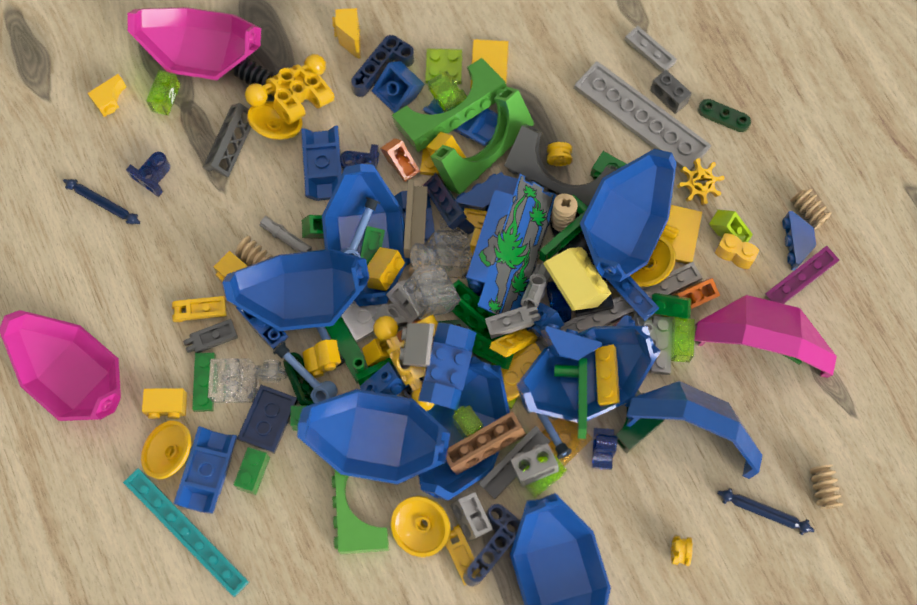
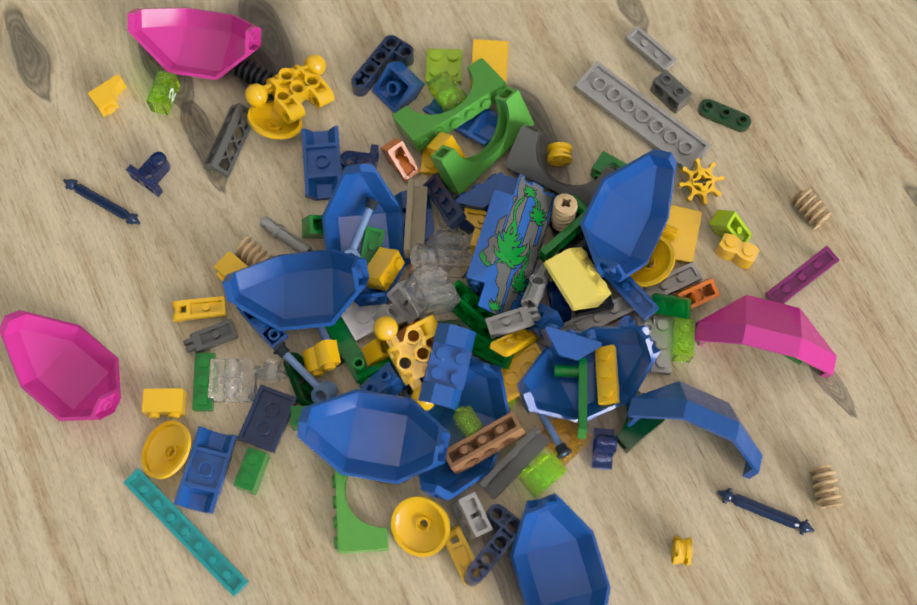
yellow slope [332,8,361,59] -> none
light grey slope [399,323,434,367] -> none
light grey brick [510,443,559,487] -> none
blue slope [782,211,816,271] -> none

